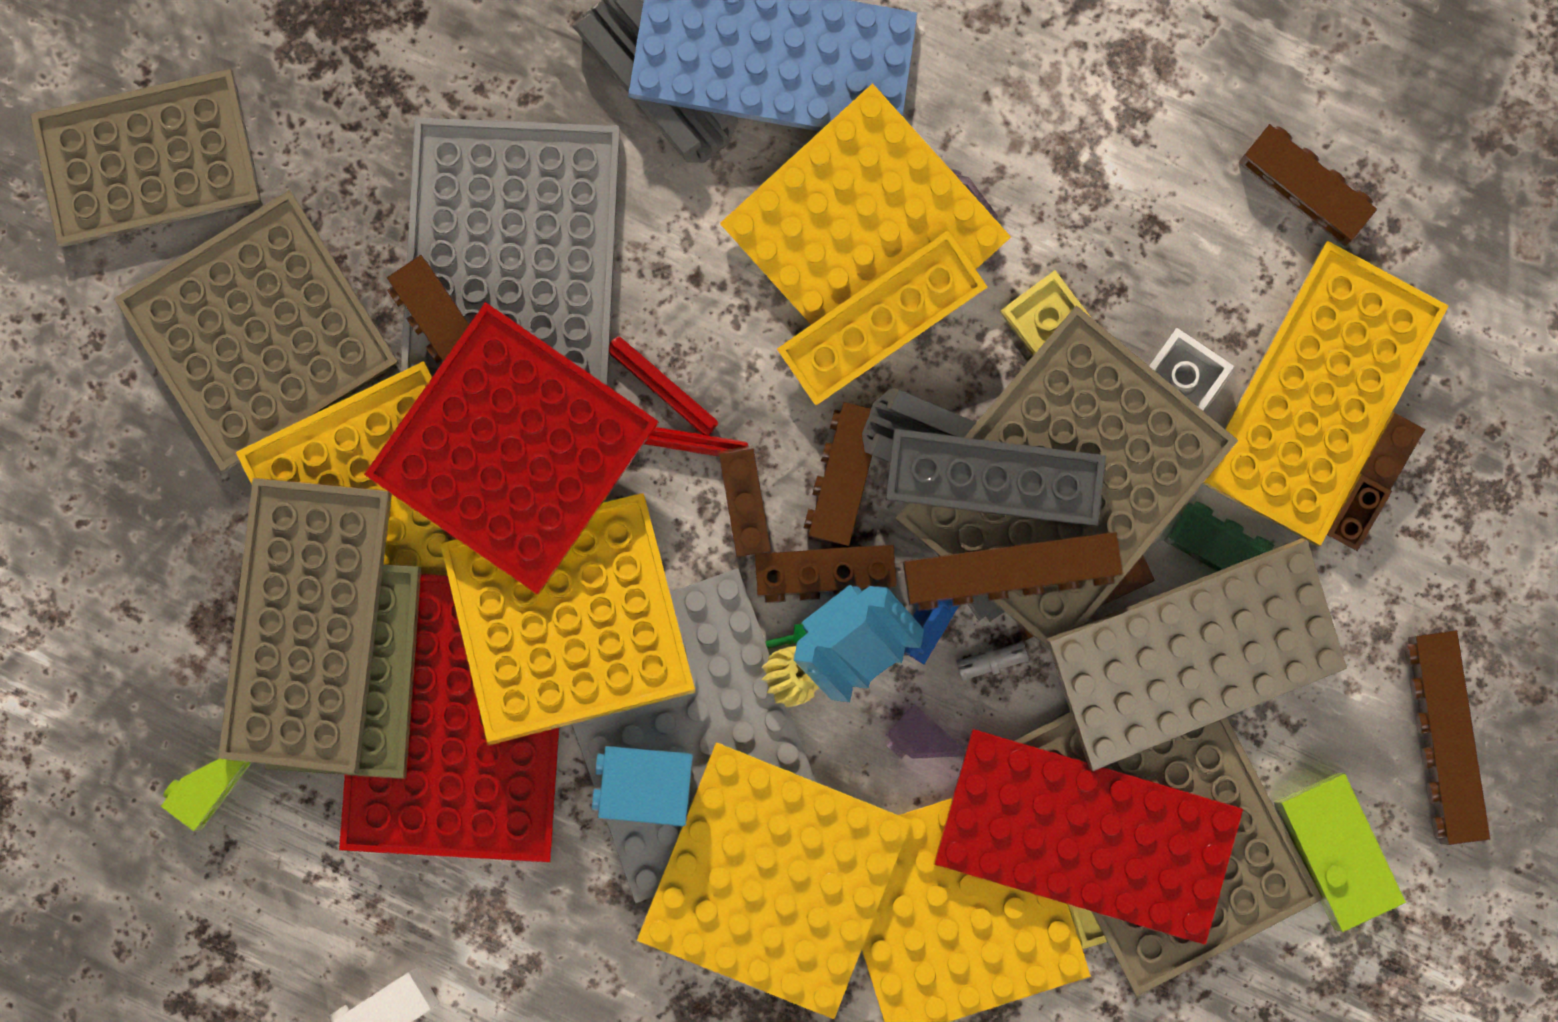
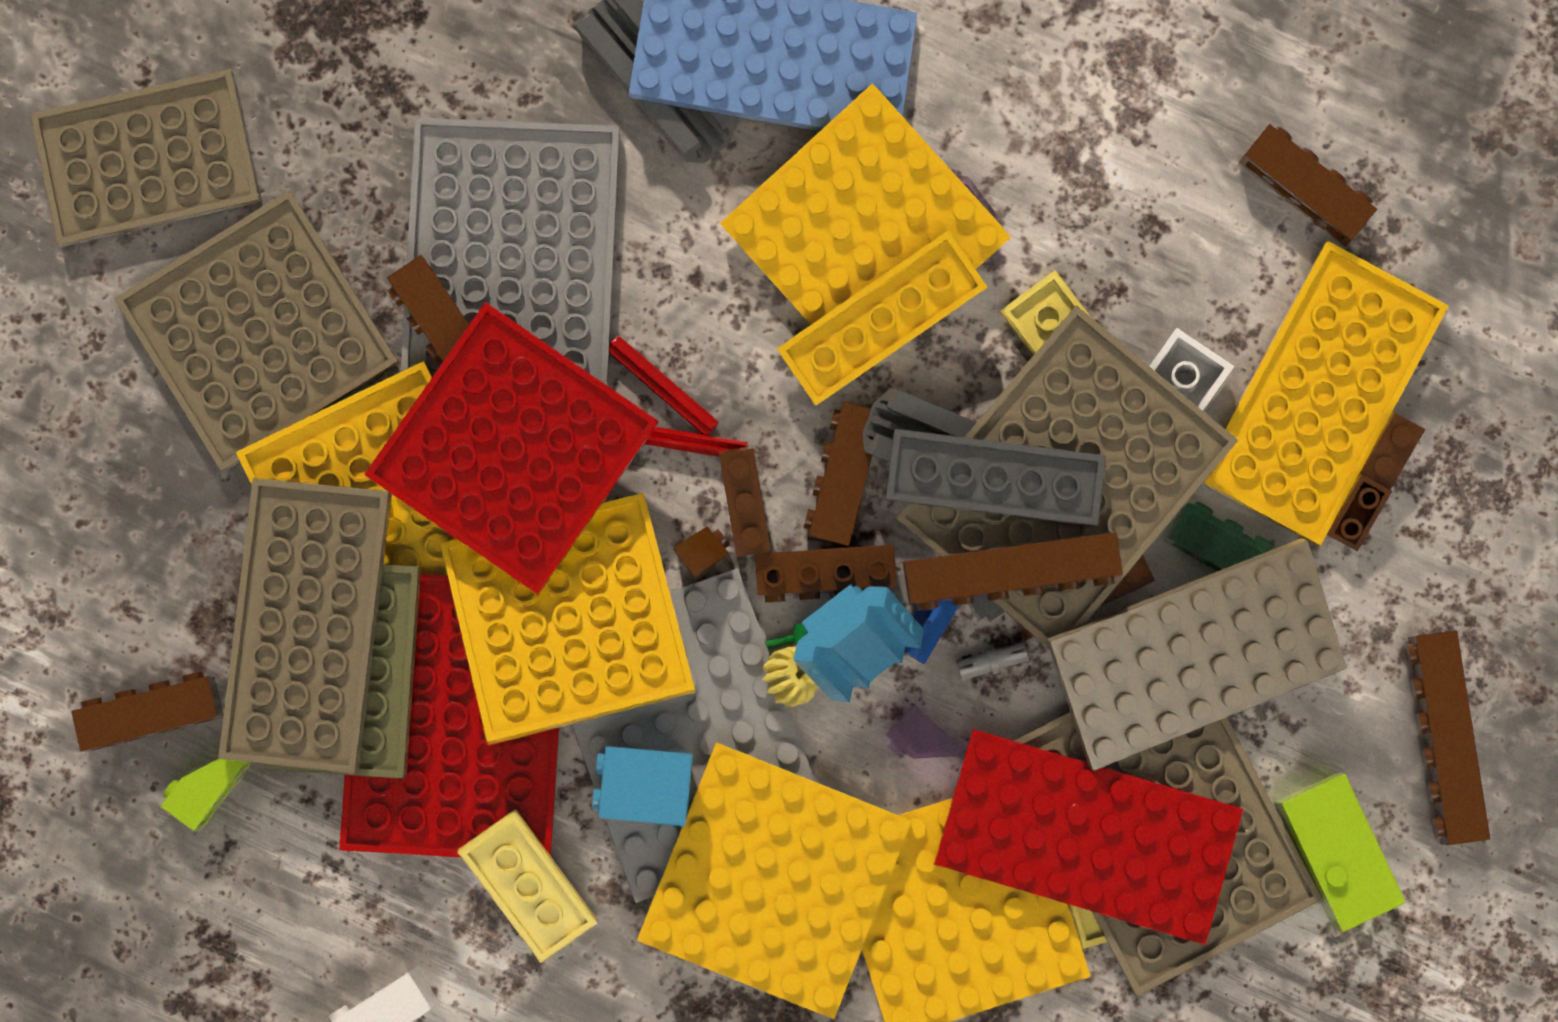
none -> reddish brown brick [71,672,224,752]
none -> light yellow tile [458,809,598,963]
none -> reddish brown slope [673,526,730,581]

